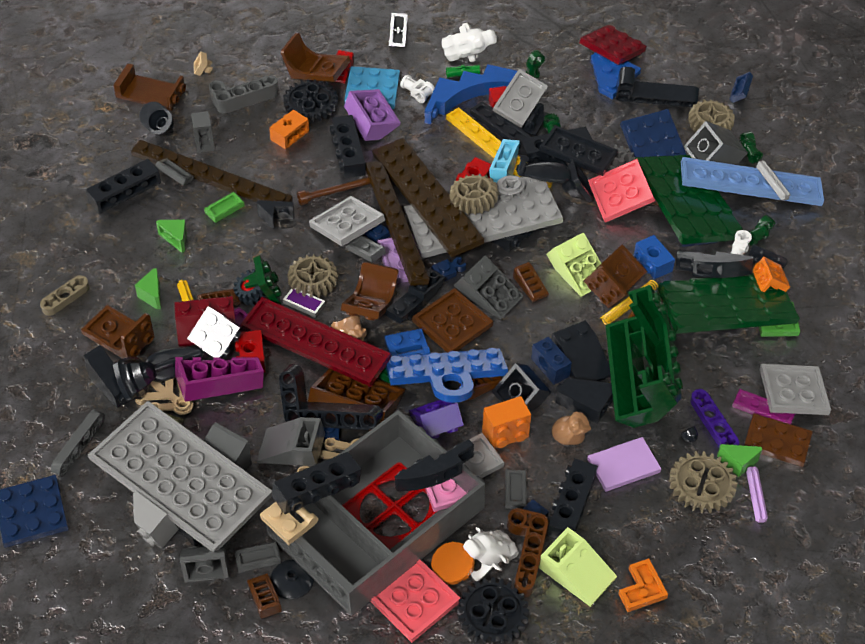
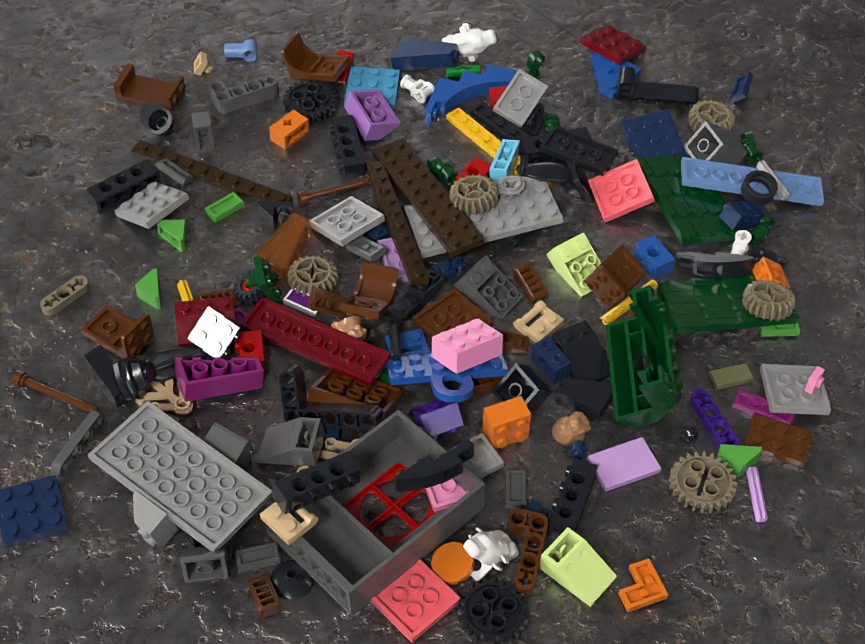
slope [389,13,408,47] -> none
none -> reddish brown piece [11,370,99,413]
none -> light grey plate [114,182,189,229]
none -> medium blue piece [224,39,258,62]
none -> clear orange slope [255,213,310,281]
none -> reddish brown slope [307,287,347,317]
none -> black axle [388,319,402,361]
none -> dark blue slope [390,37,460,71]
none -> dark green connector [427,156,458,186]
none -> bright pink brick [432,319,503,374]
none -> reddish brown slope [494,328,529,354]
none -> tan plate [513,300,564,343]
none -> dark blue plate [568,441,588,459]
none -> olive tile [709,363,754,390]
none -> dark blue brick [719,200,765,230]
none -> black tyre [741,170,778,206]
none -> dark tan gear [742,279,795,321]
none -> bright pink plate [804,366,825,394]

